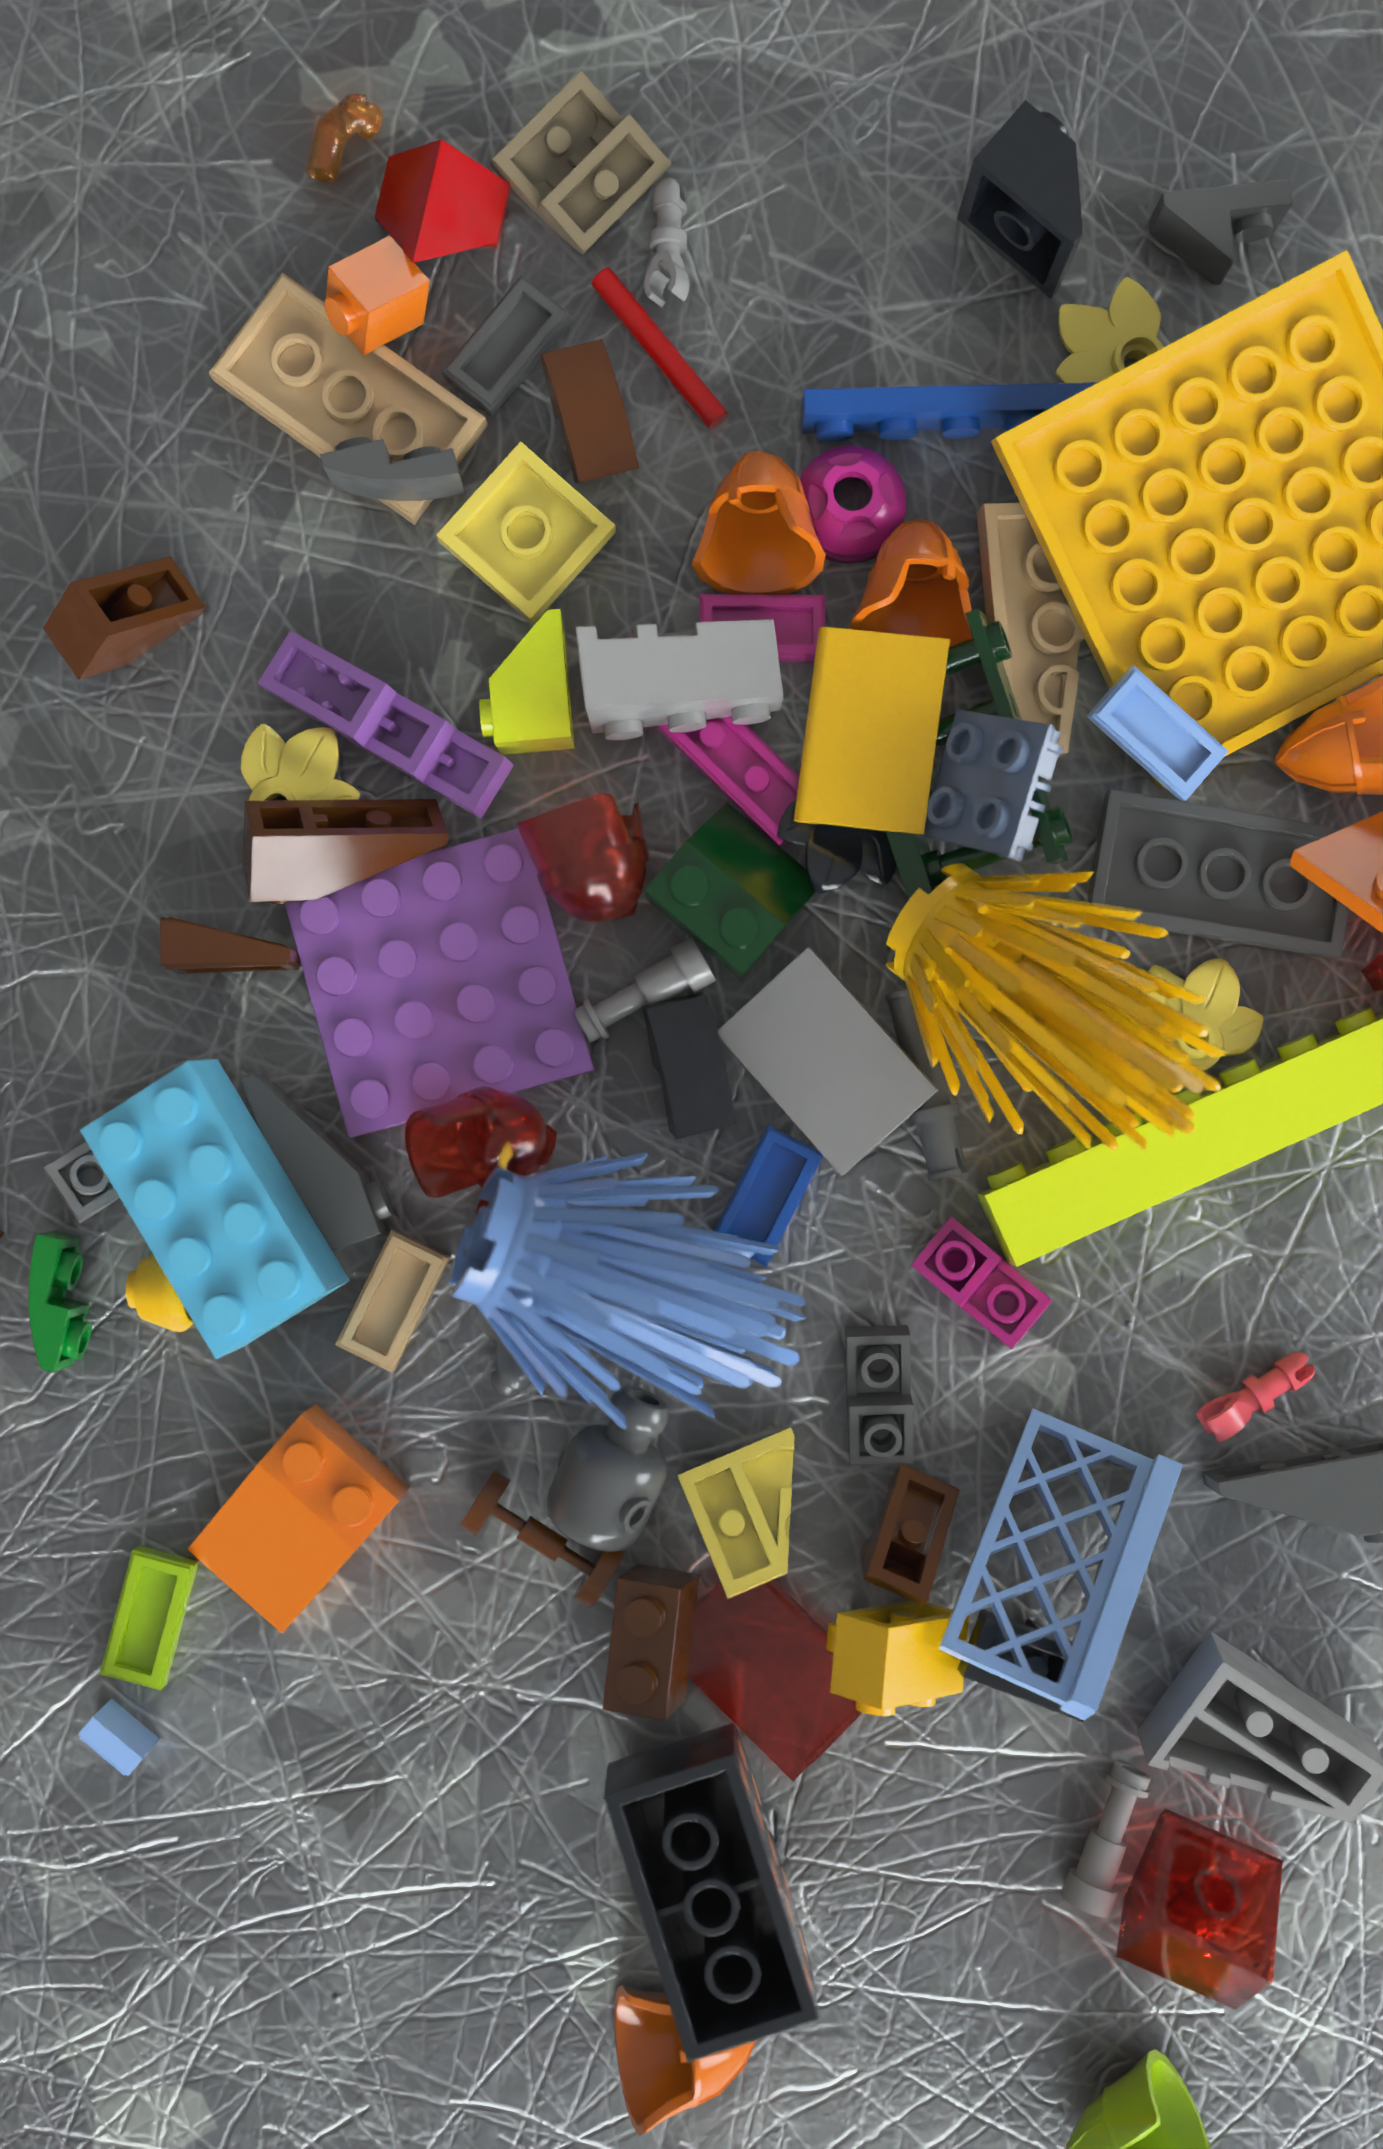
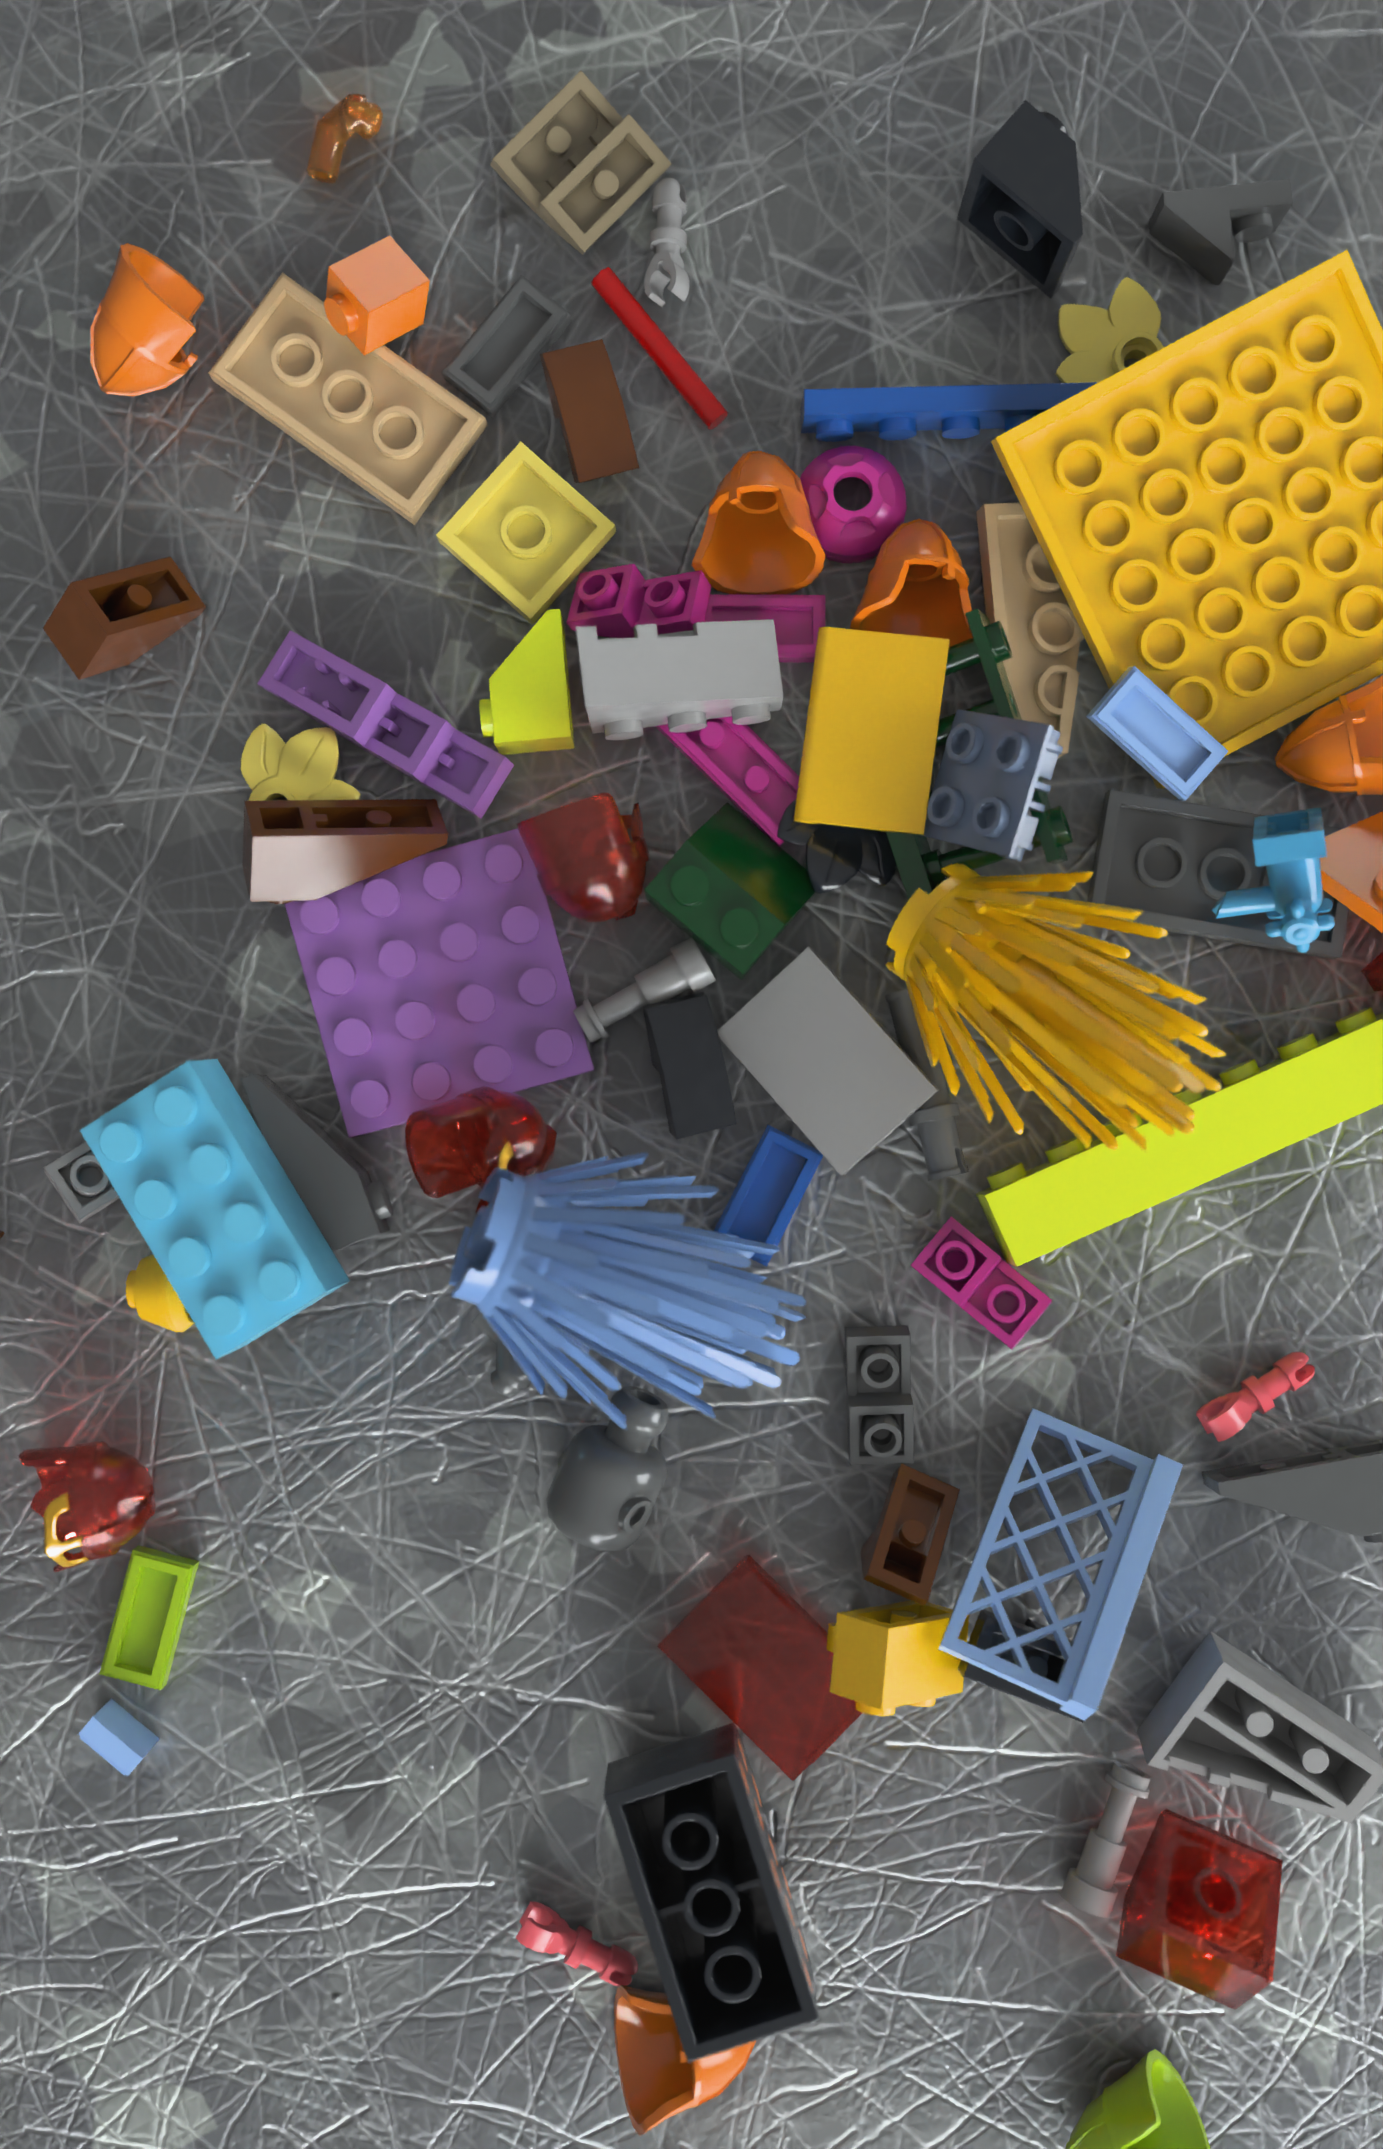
green slope [28,1231,92,1373] -> none
reddish brown slope [160,917,302,974] -> none
orange slope [187,1404,410,1633] -> none
dark grey slope [320,437,466,501] -> none
tan tile [335,1229,451,1373] -> none
red slope [374,139,511,263] -> none
reddish brown wheel [460,1470,624,1608] -> none
reddish brown brick [602,1564,700,1722] -> none
light yellow wing [677,1427,795,1599] -> none
light yellow plate [1141,958,1263,1072] -> none
none -> clear red helmet [18,1441,156,1572]
none -> orange helmet [90,243,204,396]
none -> coral piece [516,1901,638,1987]
none -> dark pink slope [566,563,712,639]
none -> dark azure piece [1211,807,1335,953]

